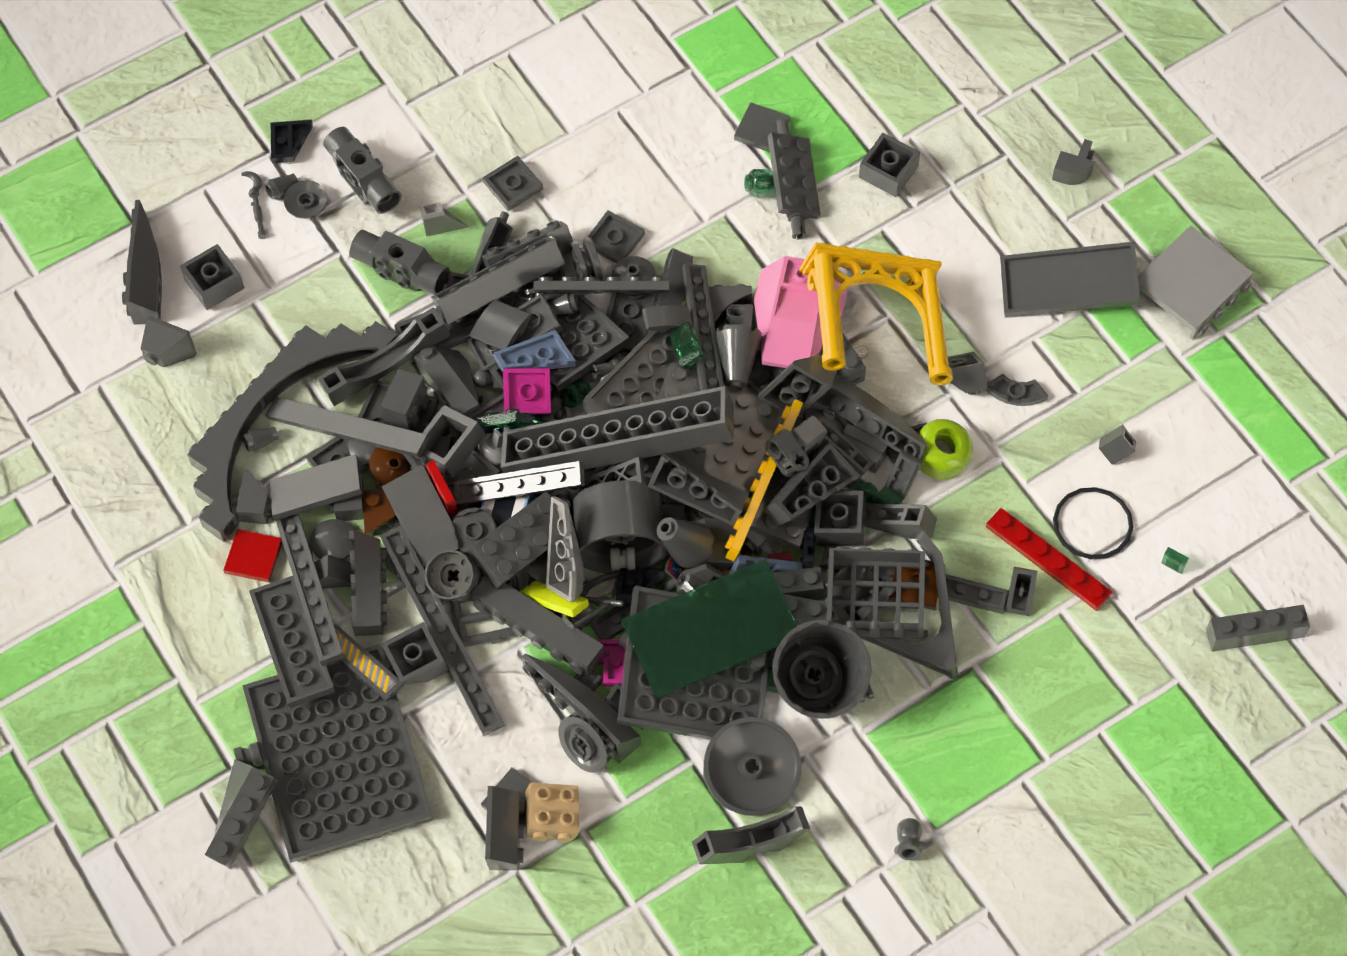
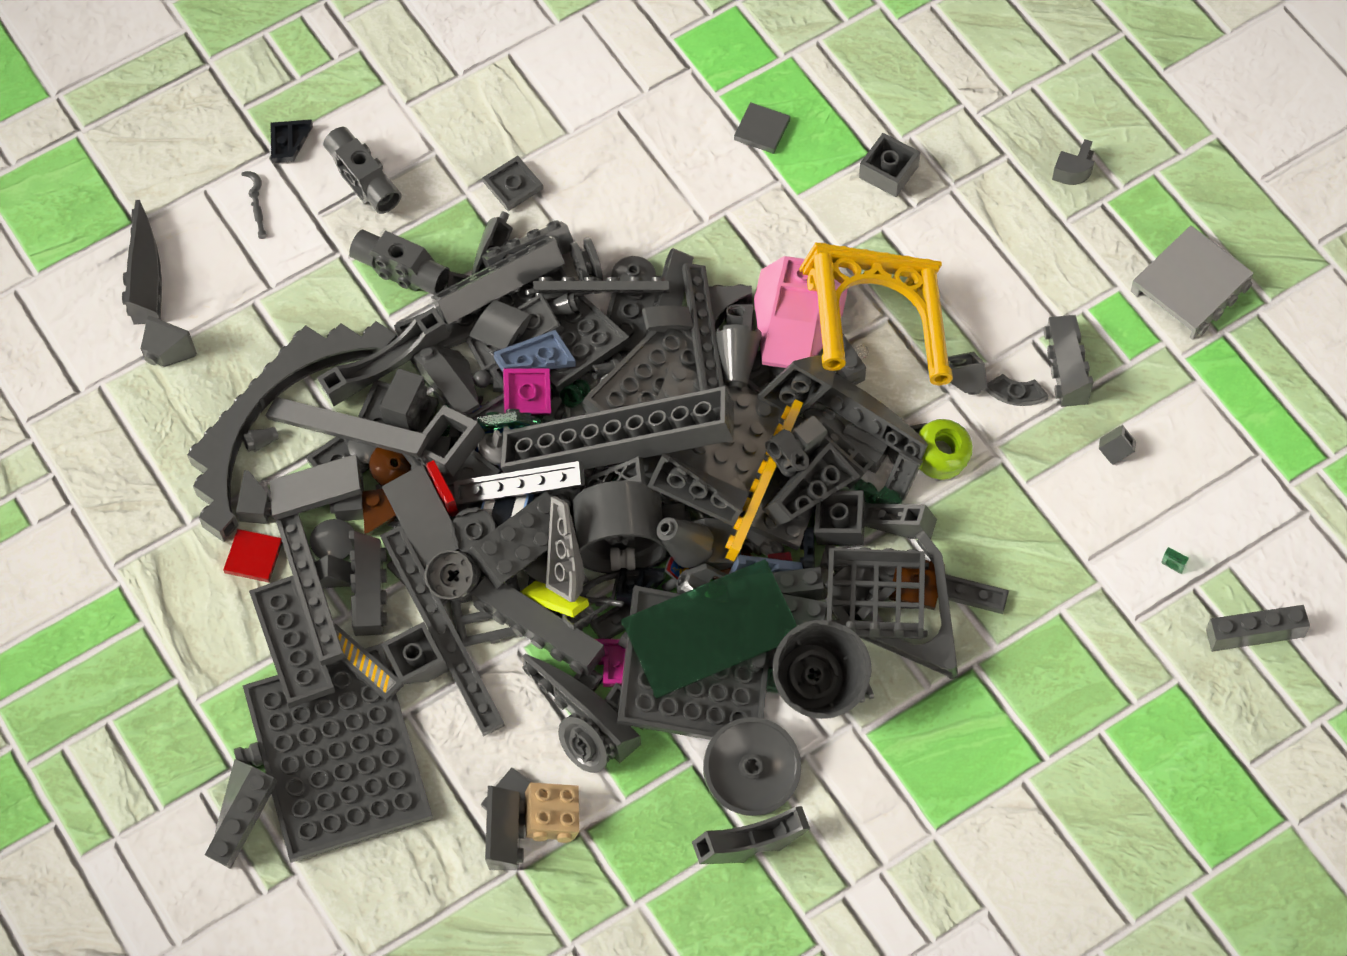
dark grey brick [180,244,245,310] -> none
dark grey cone [264,173,298,199] -> none
dark grey dish [284,180,328,219] -> none
light grey slope [419,202,469,237] -> none
dark grey tile [587,210,645,263] -> none
clear green slope [670,321,704,369] -> none
clear green head [744,169,775,197] -> none
dark grey plate [767,119,821,240] -> none
dark grey animal [894,818,929,861] -> none
red plate [986,508,1112,611] -> none
dark grey tile [1000,241,1141,318] -> none
dark grey slope [1005,566,1038,616] -> none
black piece [1053,487,1134,559] -> none
none -> dark grey wedge [1044,315,1094,407]

